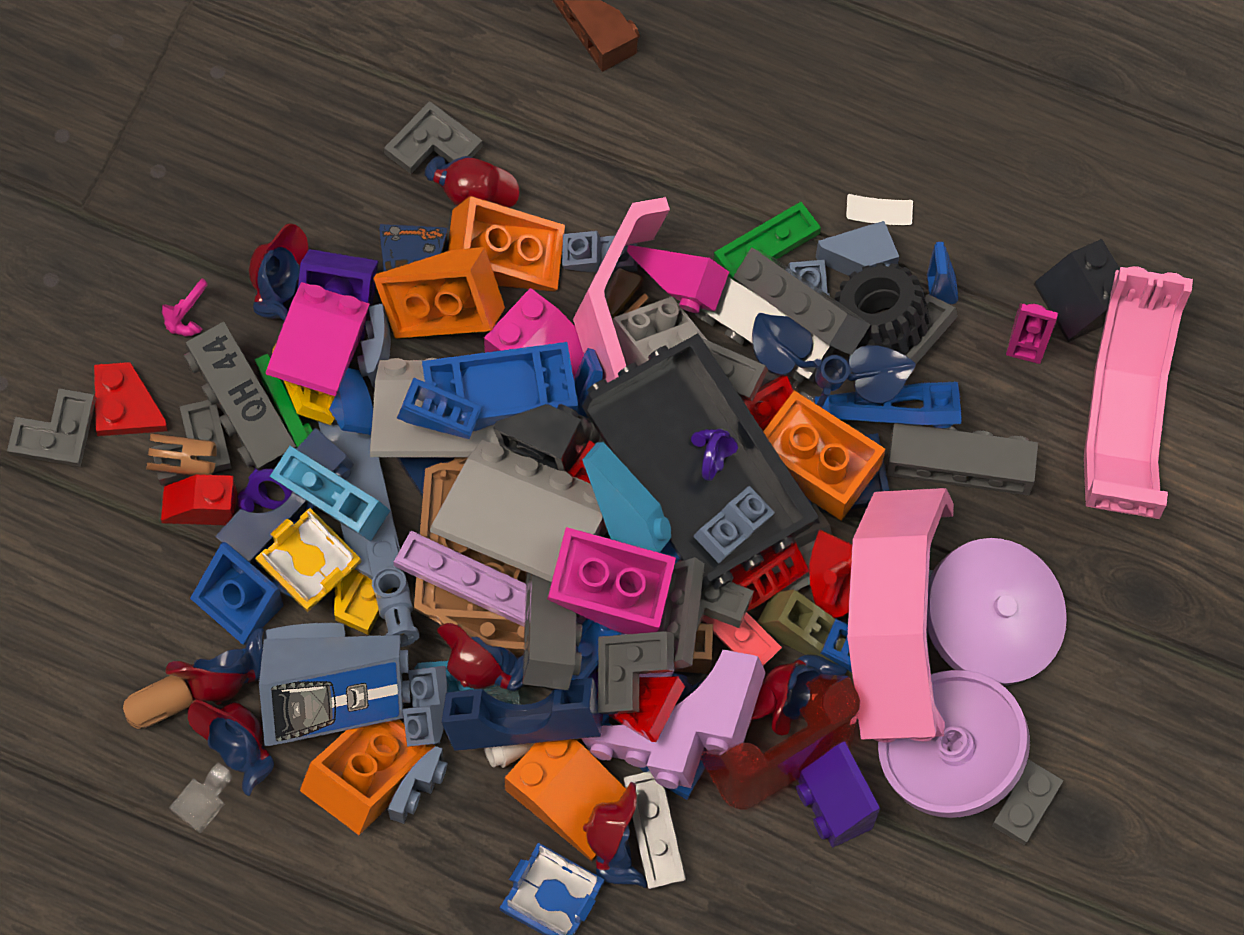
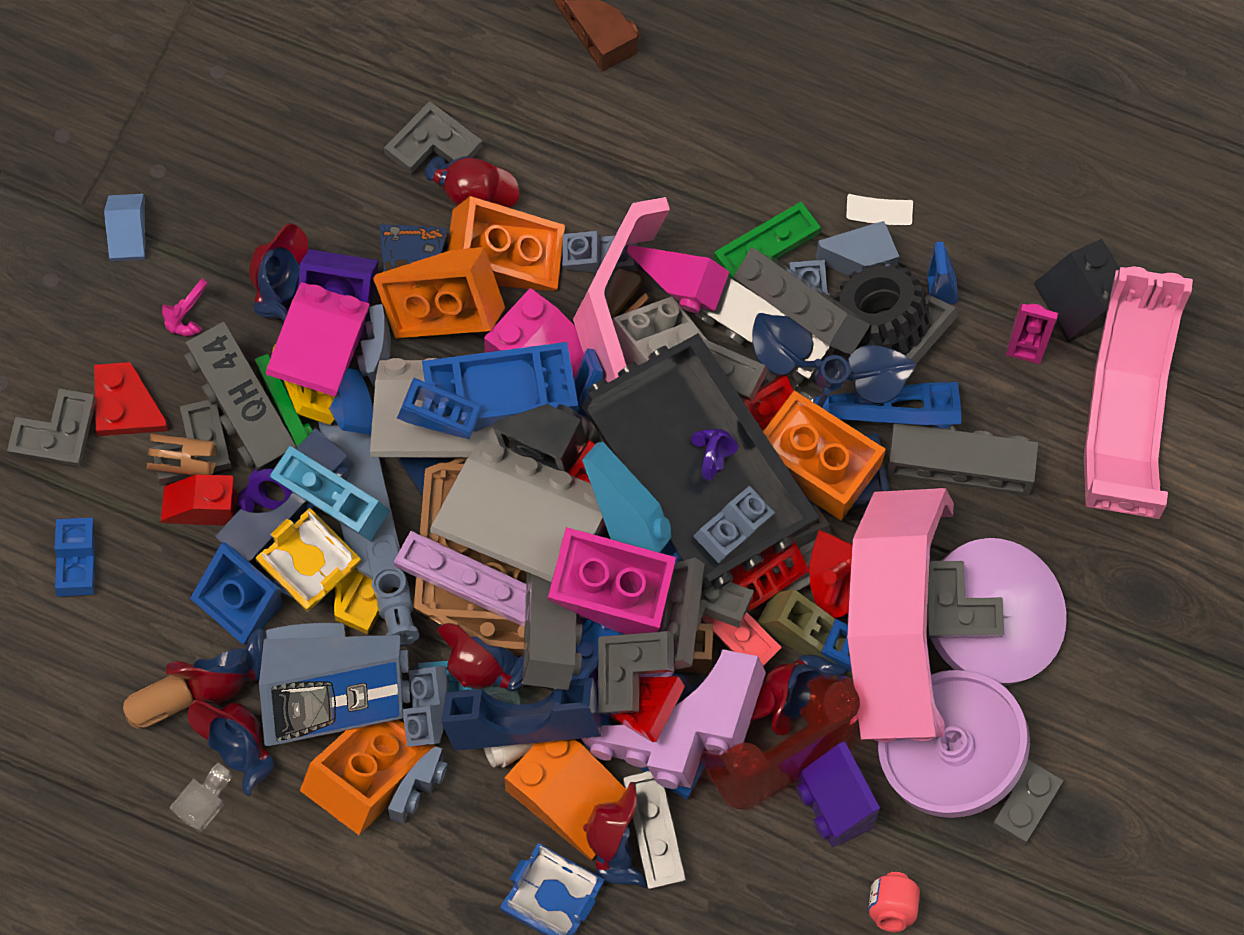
none -> blue slope [54,518,95,597]
none -> medium blue slope [104,194,145,261]
none -> coral head [868,872,920,932]
none -> dark grey plate [927,561,1004,638]

